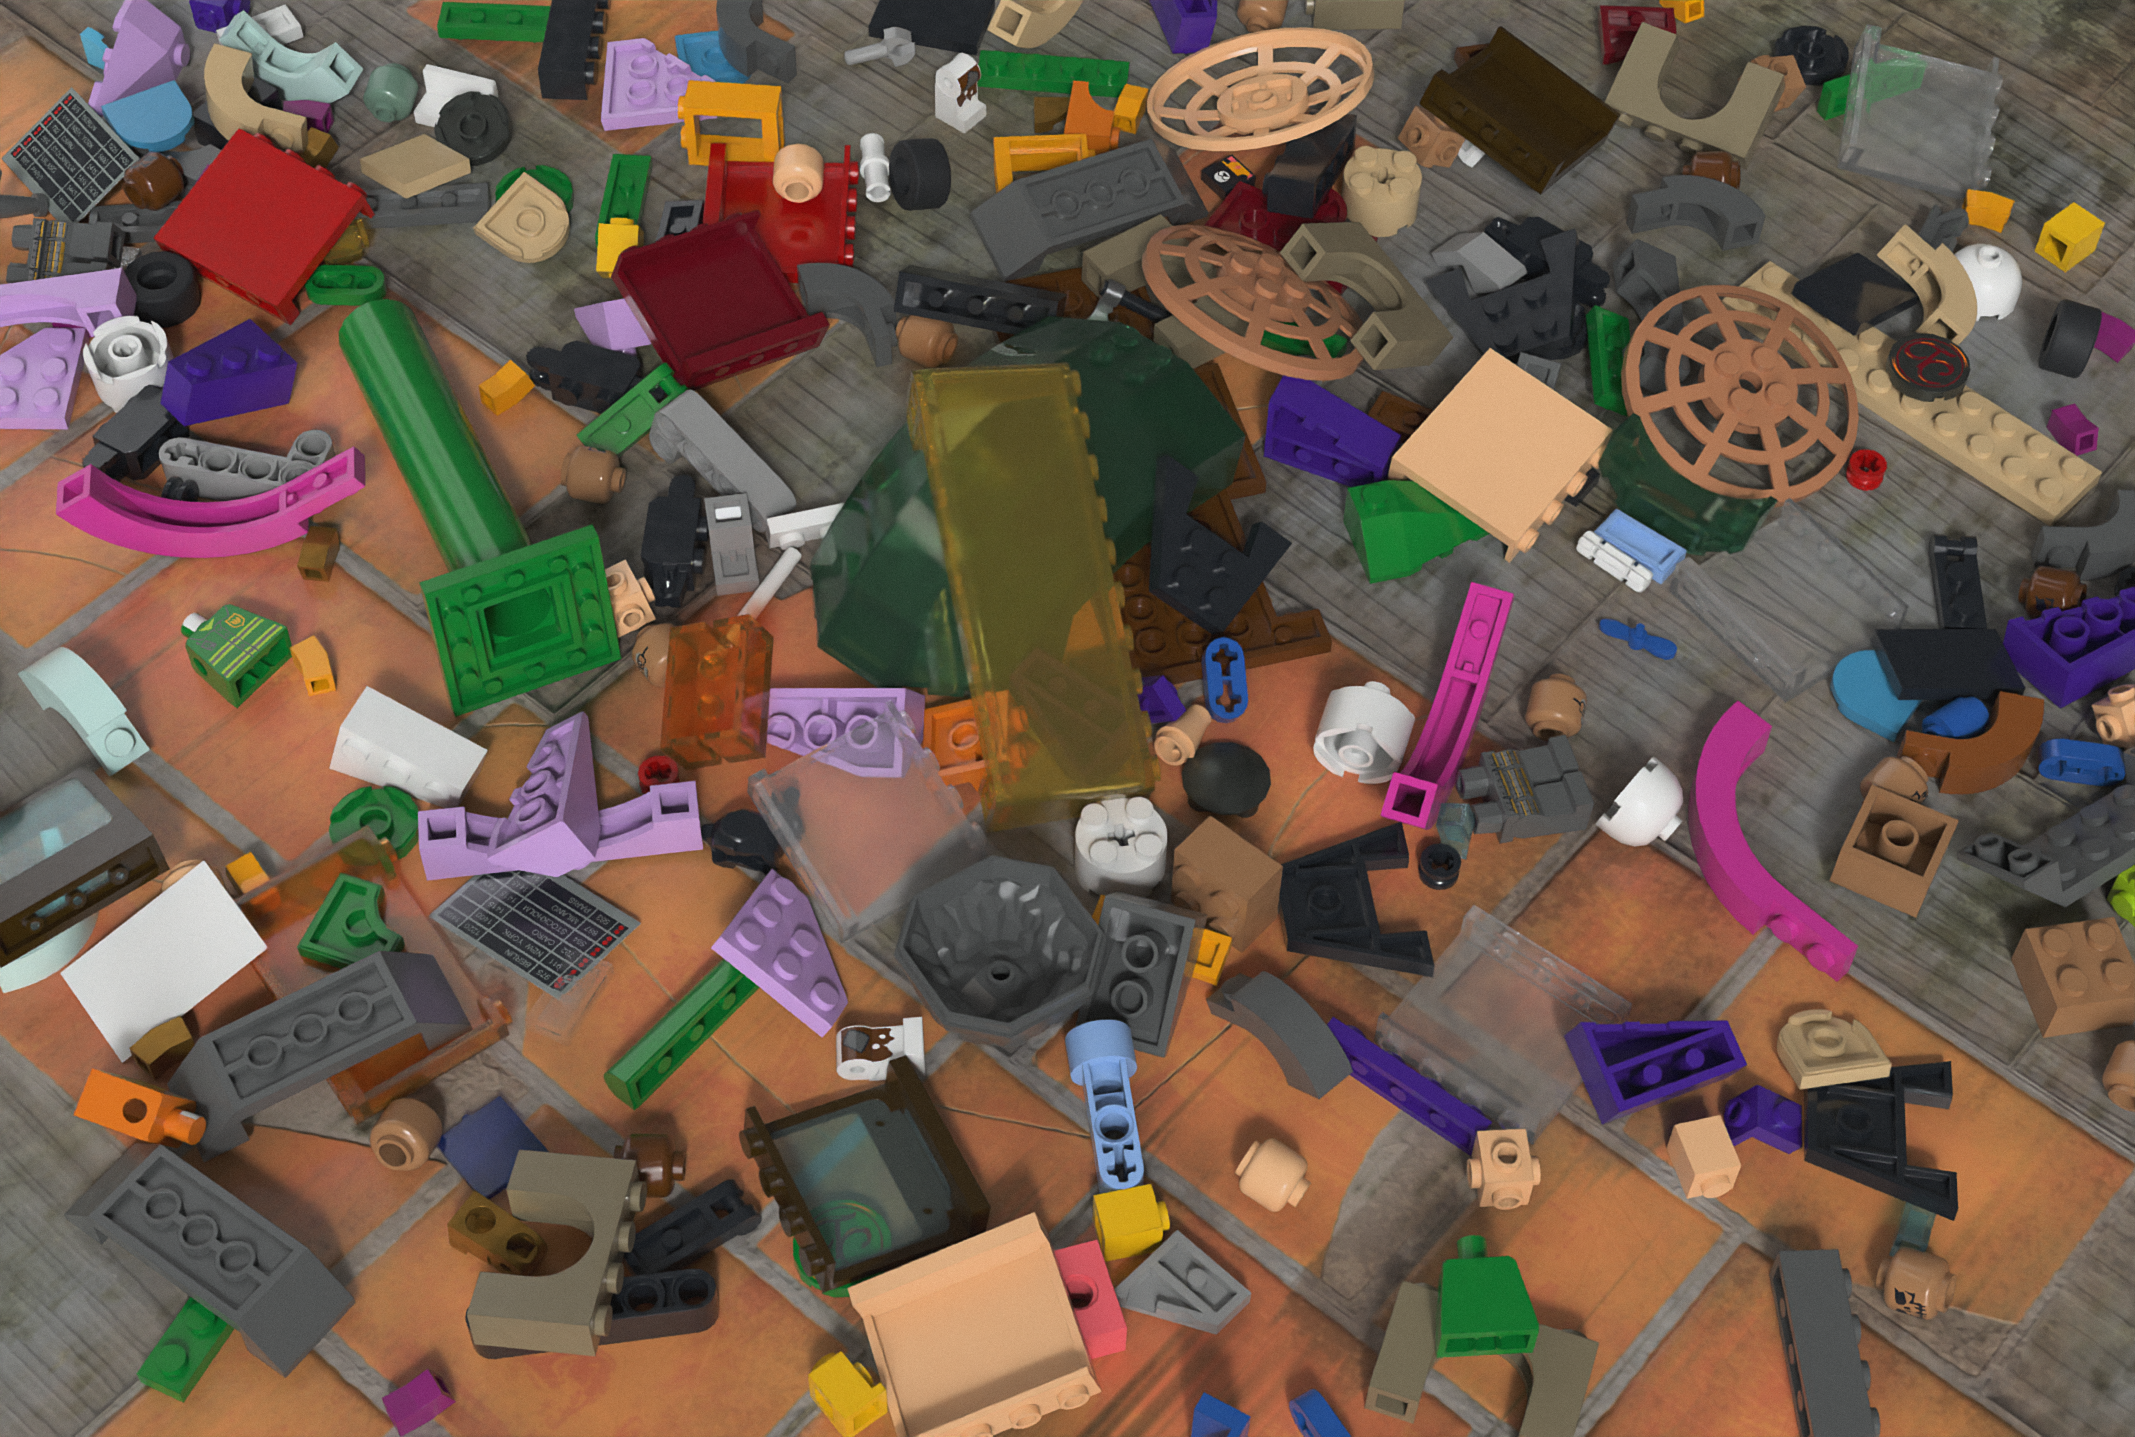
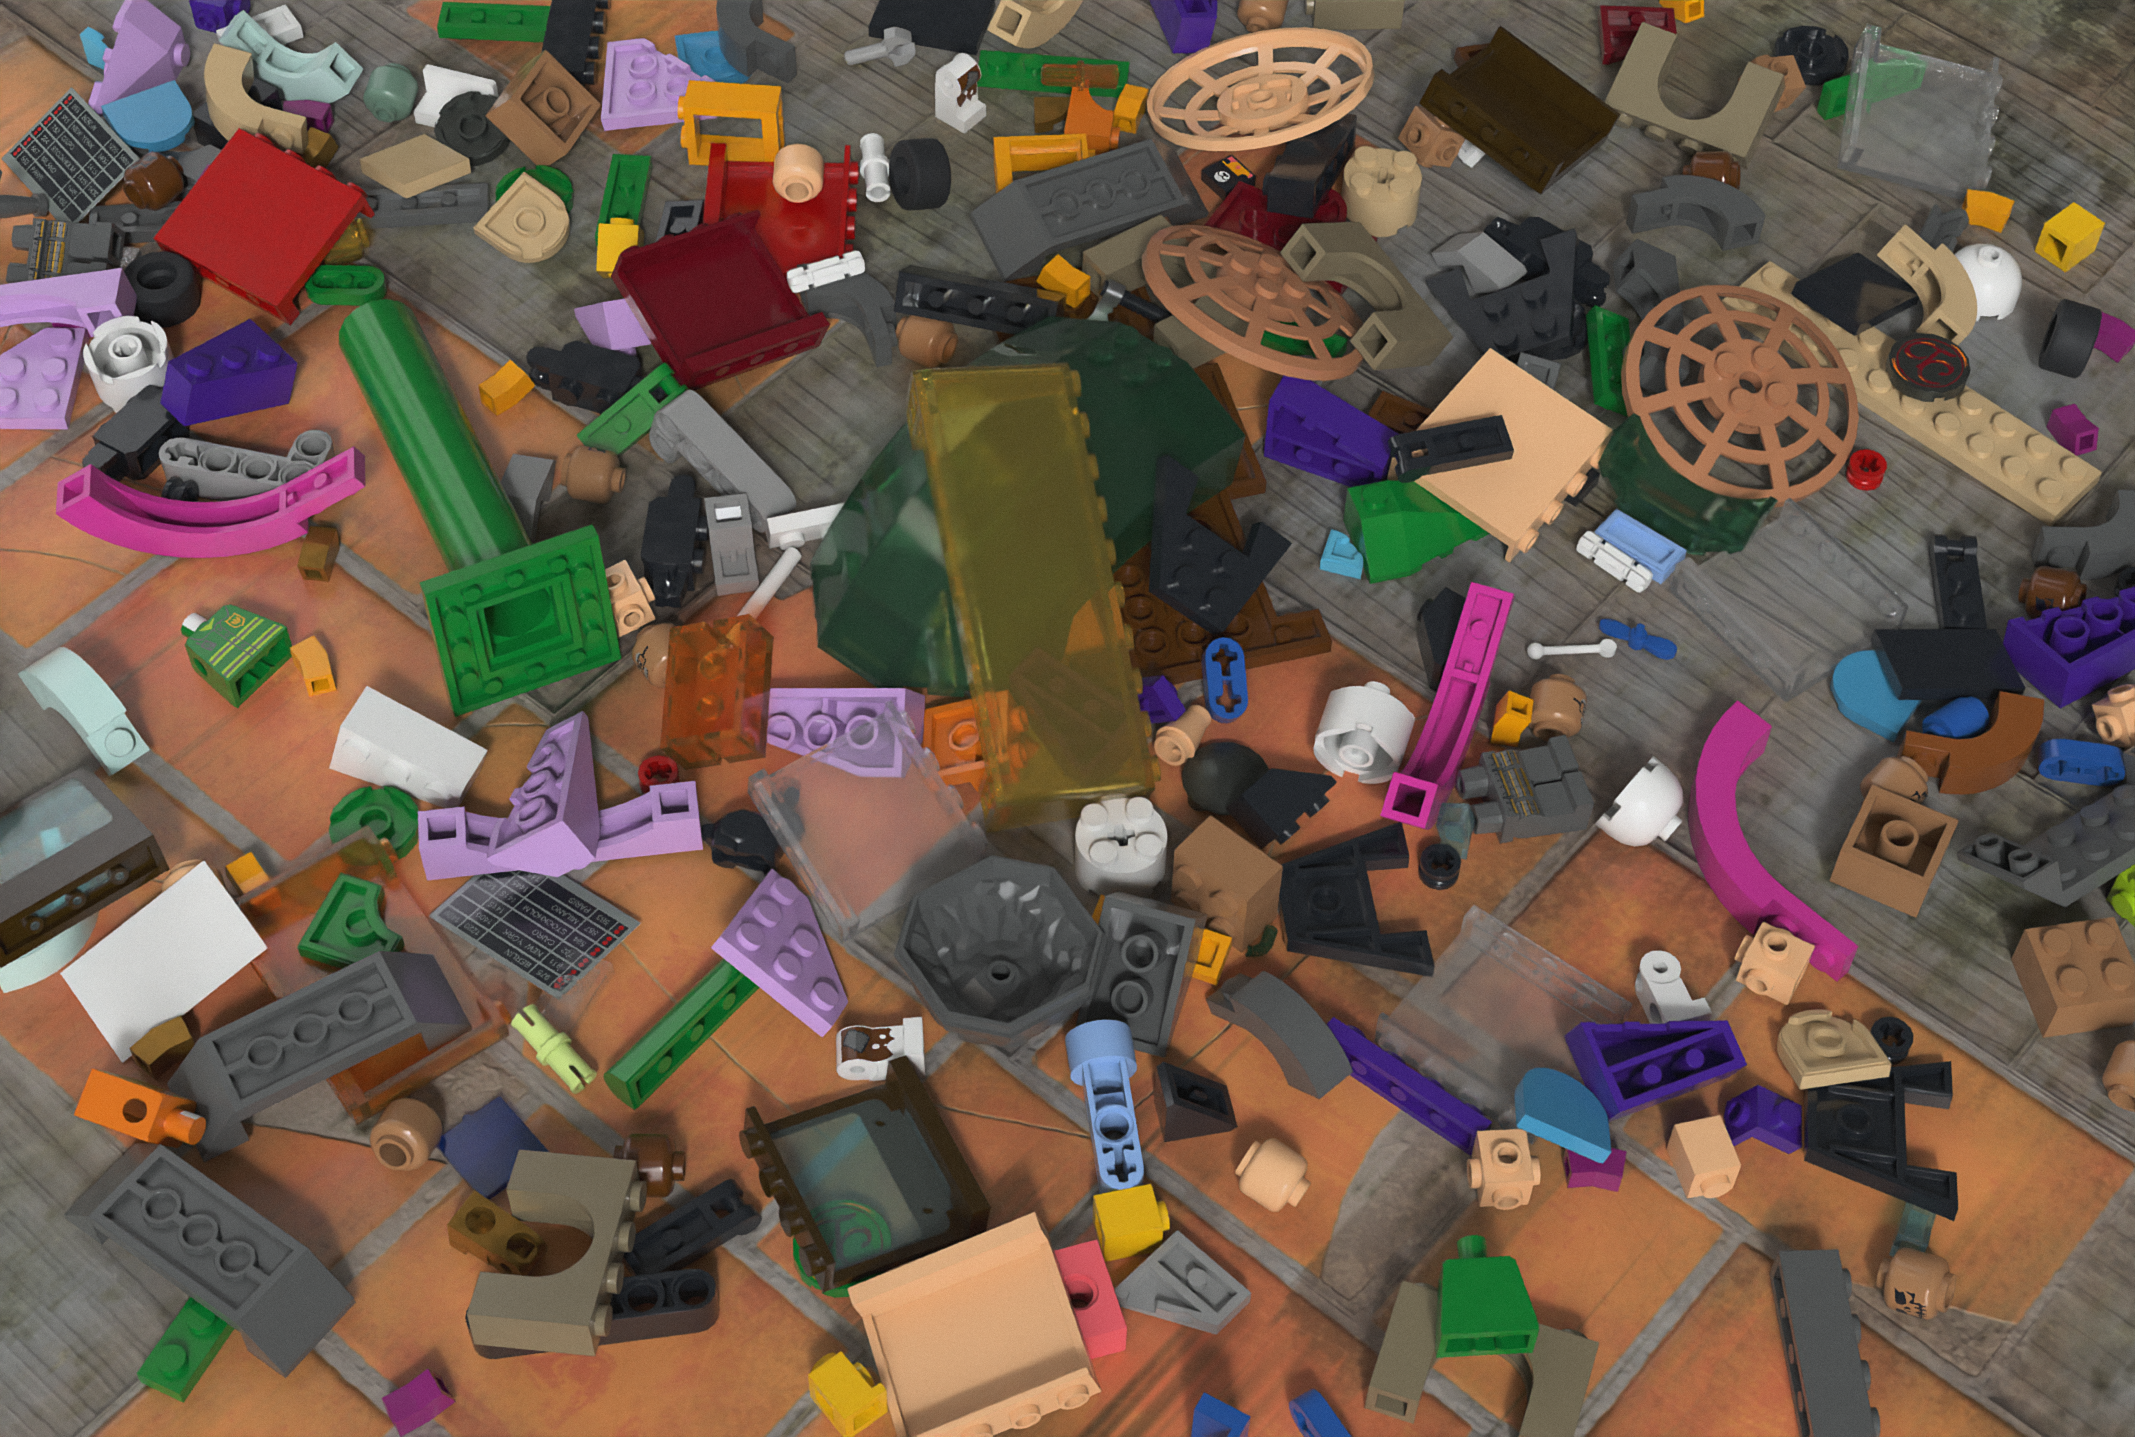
none -> medium nougat brick [485,50,601,166]
none -> light grey slope [501,454,556,542]
none -> yellowish green pin [511,1004,597,1094]
none -> white axle [787,250,865,293]
none -> light orange piece [1036,254,1091,308]
none -> clear orange axle [1041,60,1119,91]
none -> black slope [1154,1062,1238,1142]
none -> black slope [1226,768,1337,849]
none -> clear green leg [1245,925,1278,958]
none -> medium azure tile [1320,529,1363,579]
none -> black plate [1387,415,1514,483]
none -> black slope [1417,587,1466,692]
none -> light orange piece [1490,690,1534,747]
none -> dark azure tile [1514,1068,1612,1164]
none -> white hinge [1527,639,1617,660]
none -> magenta piece [1562,1148,1627,1192]
none -> white leg [1634,950,1712,1024]
none -> light nougat brick [1735,922,1815,1005]
none -> black bush [1870,1017,1914,1065]

